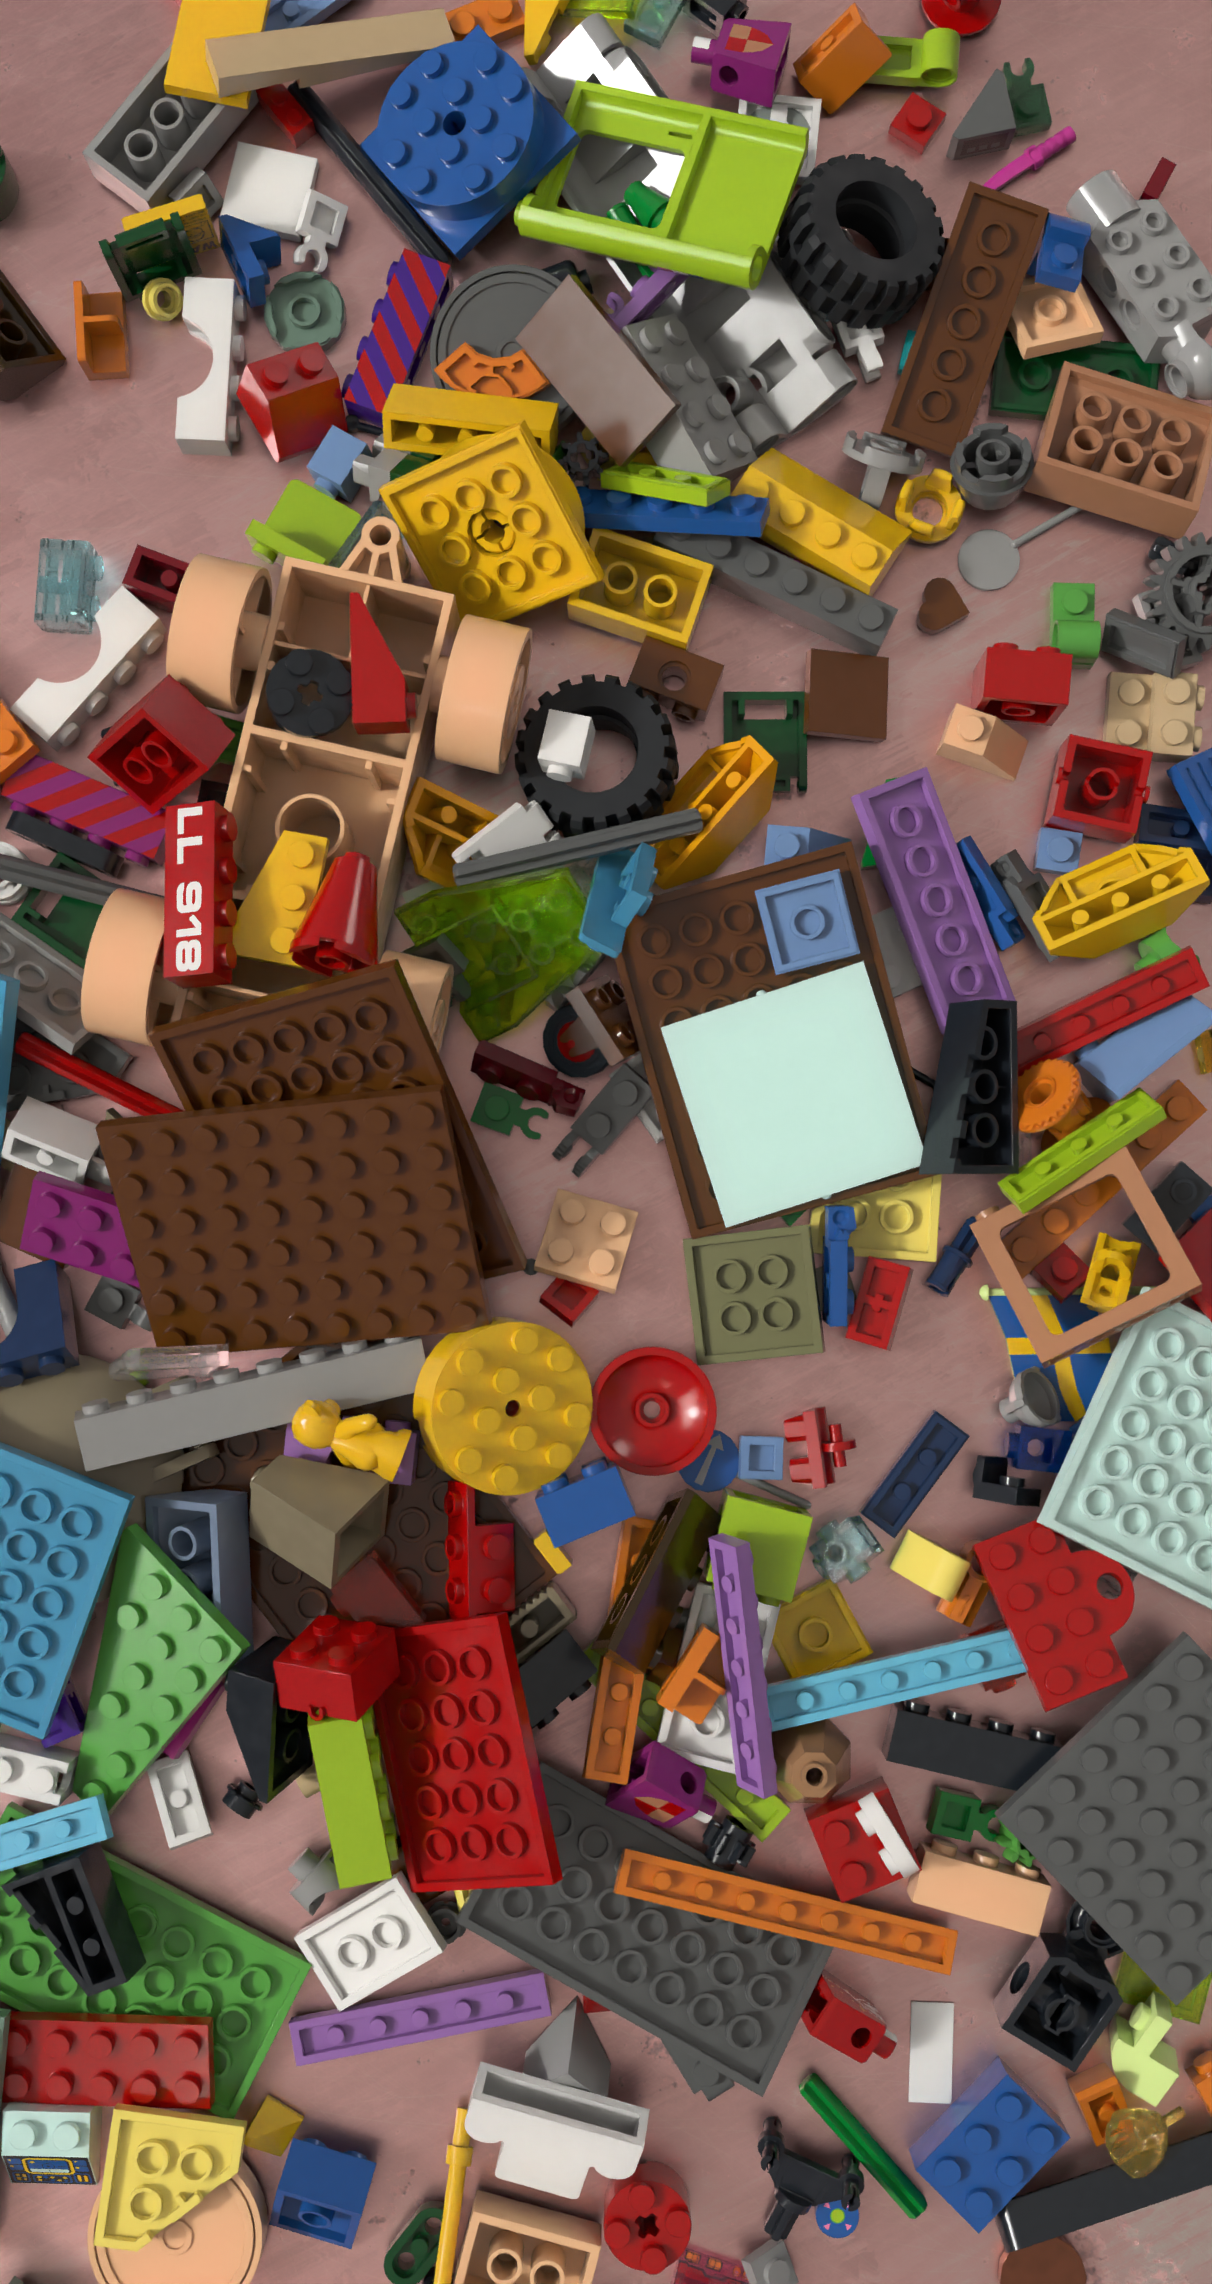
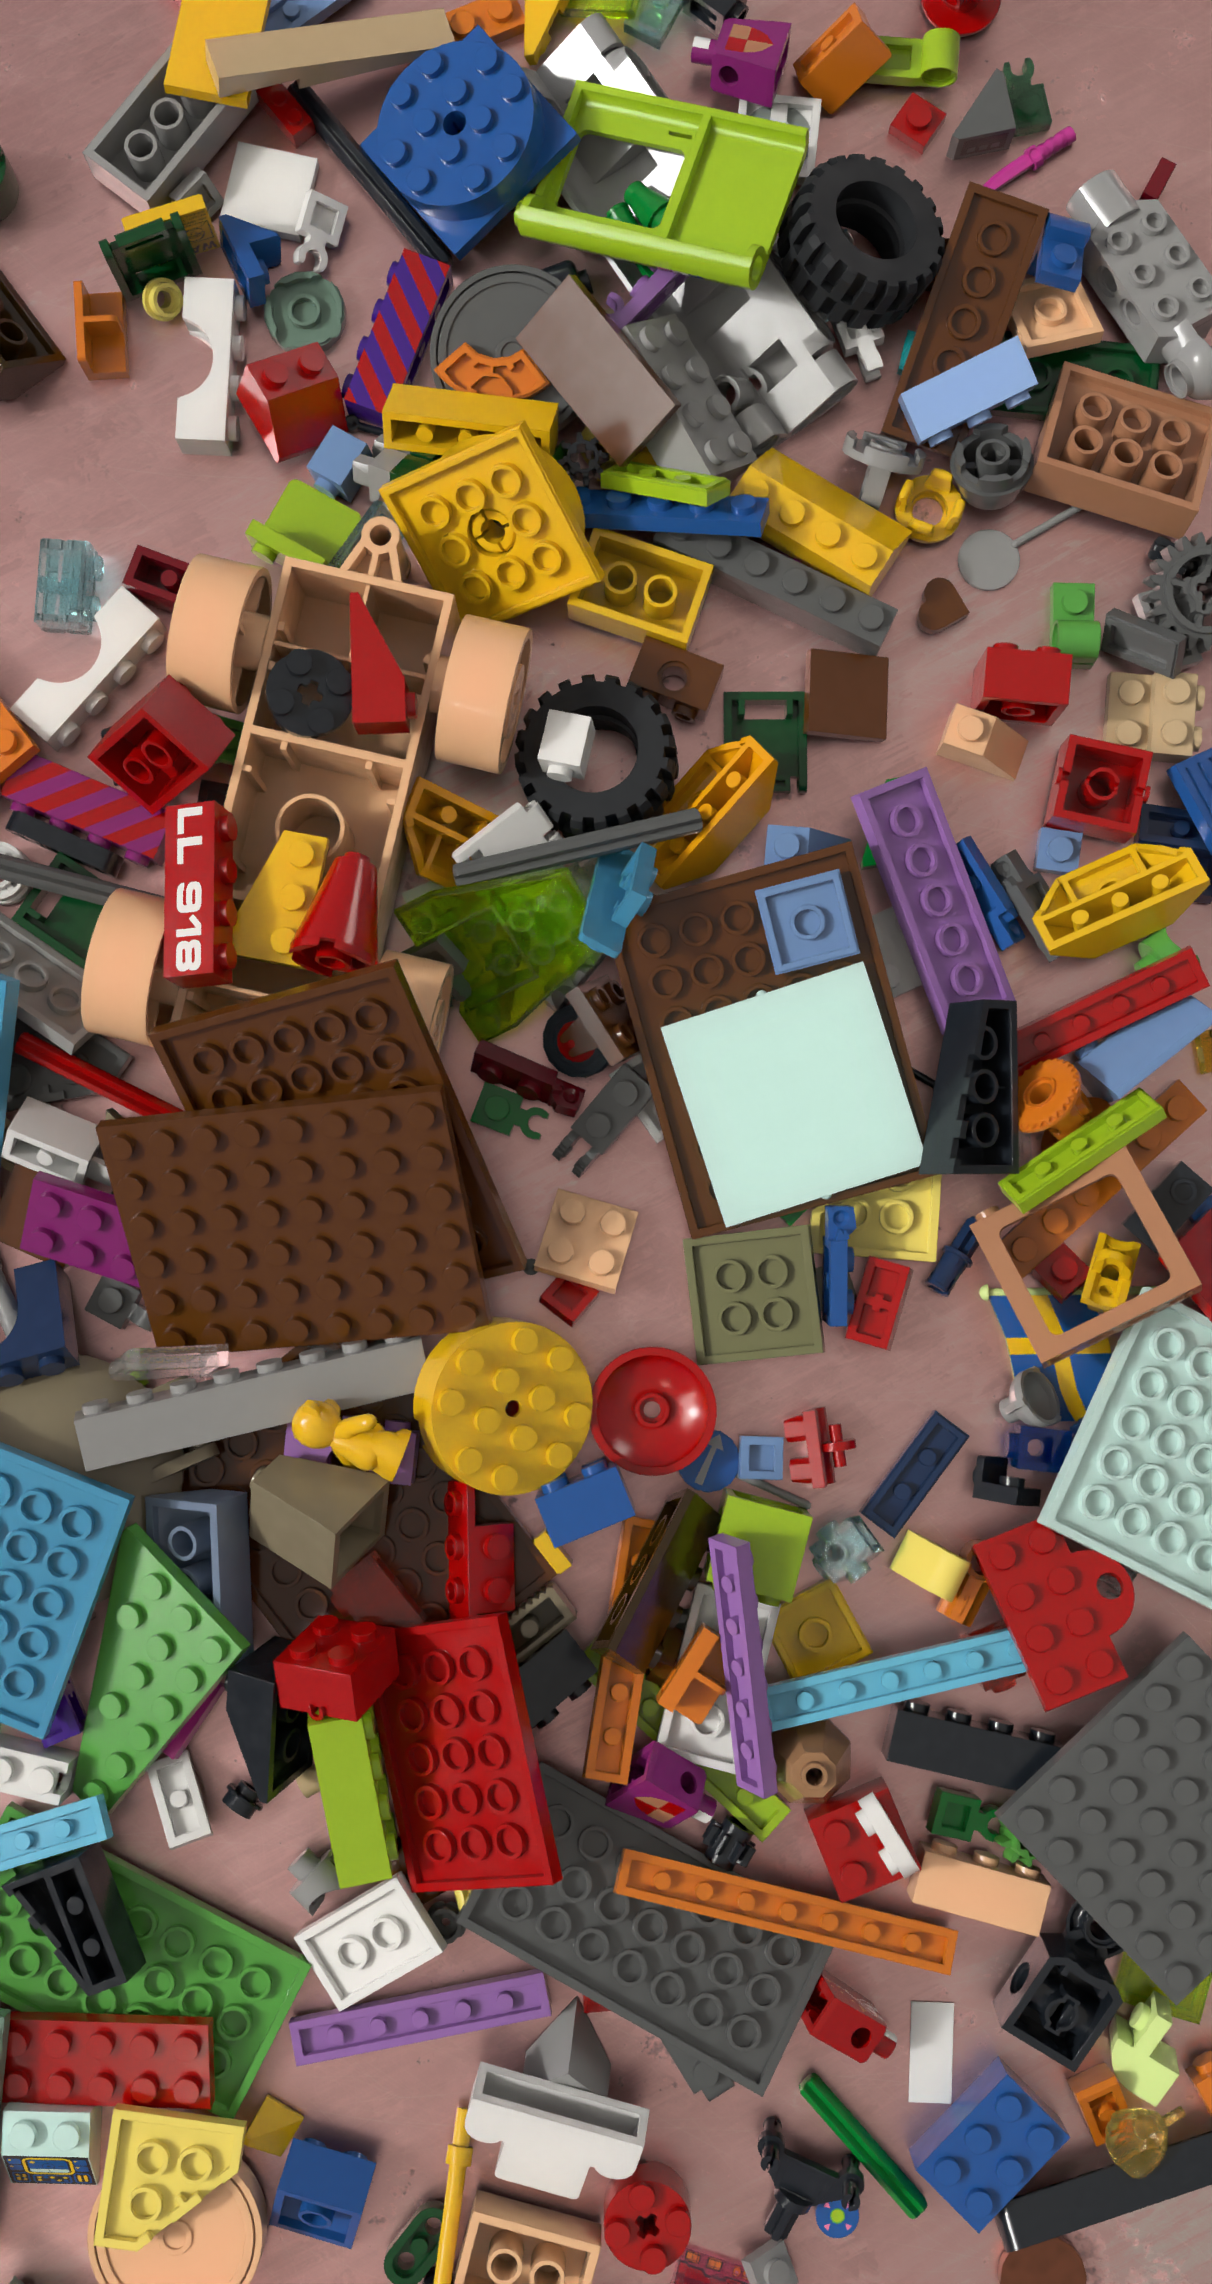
none -> light blue brick [898,335,1038,448]

